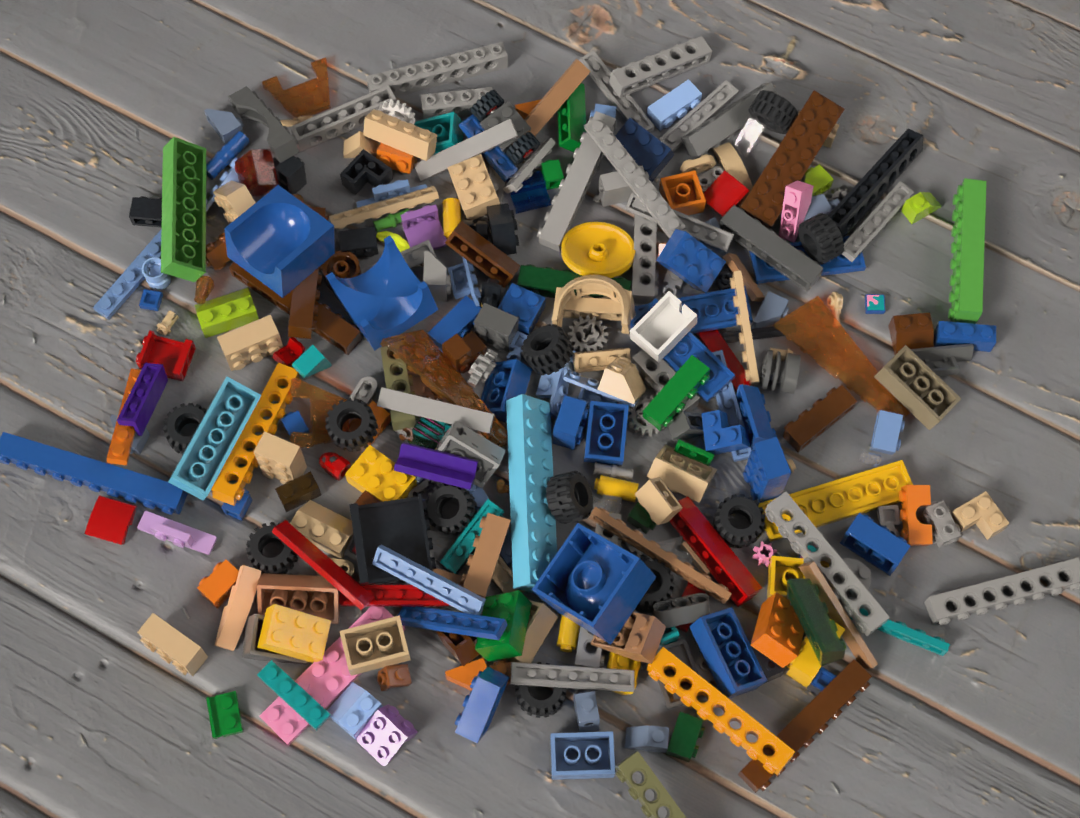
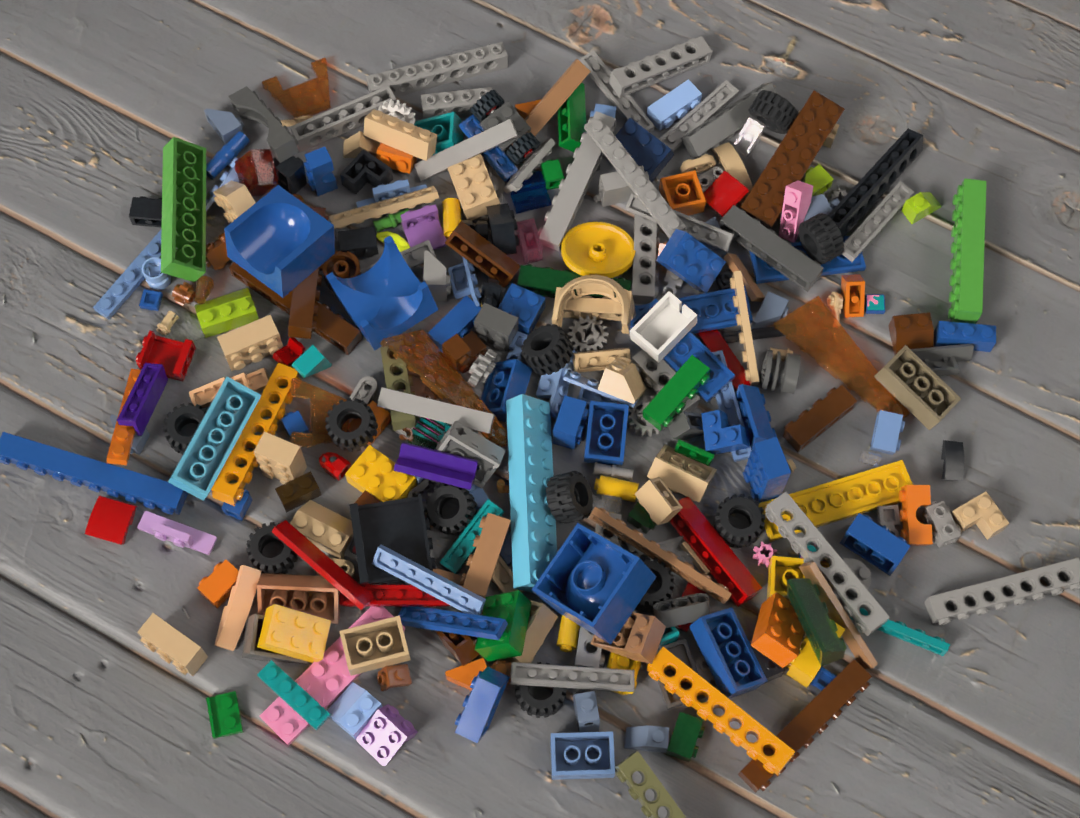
none -> dark orange gear [172,282,196,306]
none -> light nougat slope [189,368,269,408]
none -> blue arch [304,146,338,196]
none -> clear pink brick [516,218,543,264]
none -> orange slope [841,274,865,318]
none -> black slope [941,440,964,481]

